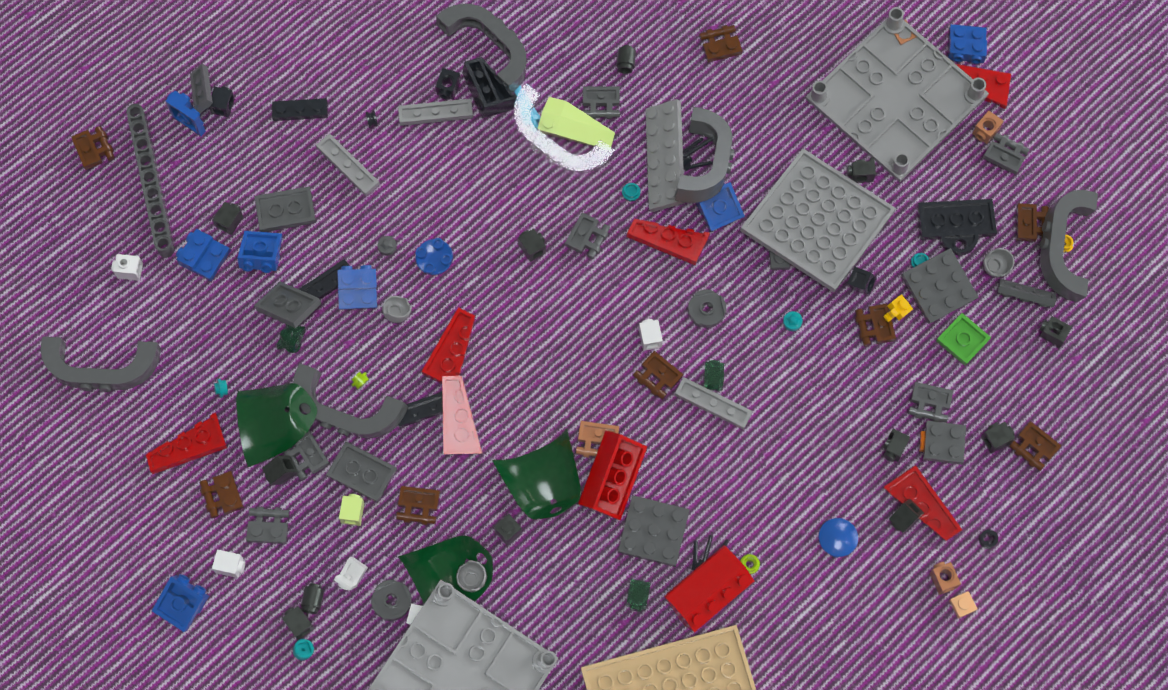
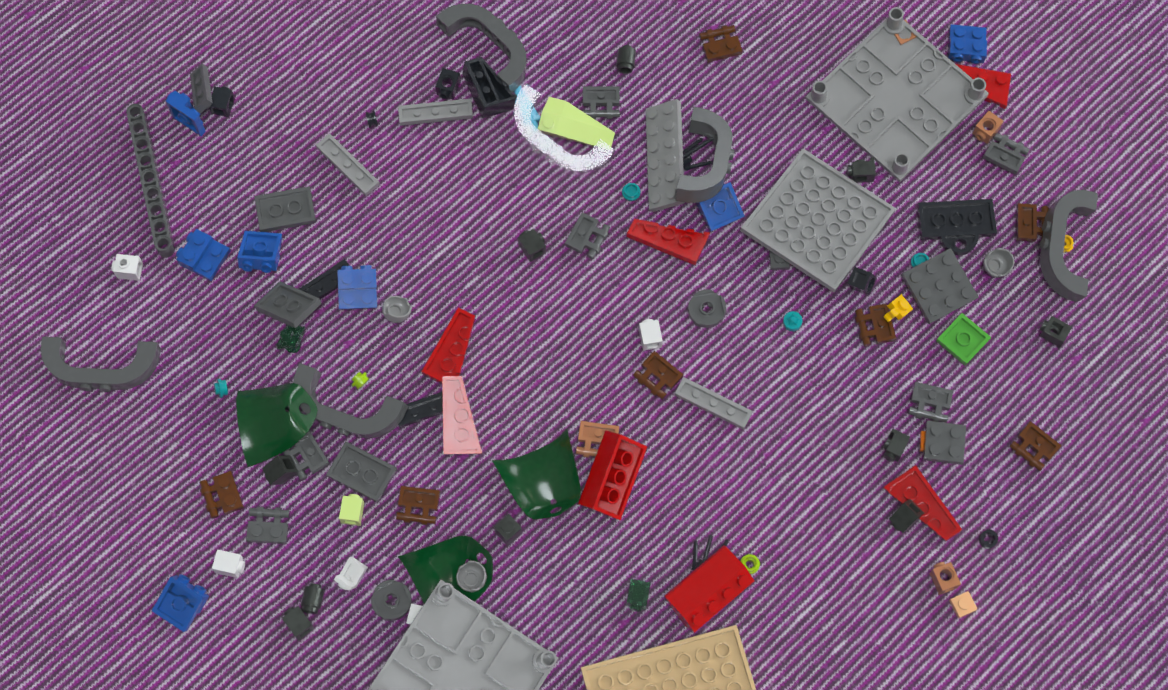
reddish brown plate [71,126,115,170] -> none
red wing [146,412,227,474] -> none
pearl dark grey brick [213,202,243,235] -> none
black plate [272,98,328,121] -> none
teal tile [293,639,314,661] -> none
dark grey tile [377,236,397,256] -> none
blue dish [415,238,453,275] -> none
dark grey plate [618,495,690,567] -> none
clear green brick [703,360,725,391] -> none
blue dish [818,518,858,558] -> none
pearl dark grey brick [981,422,1015,454] -> none
dark grey plate [998,278,1056,307] -> none

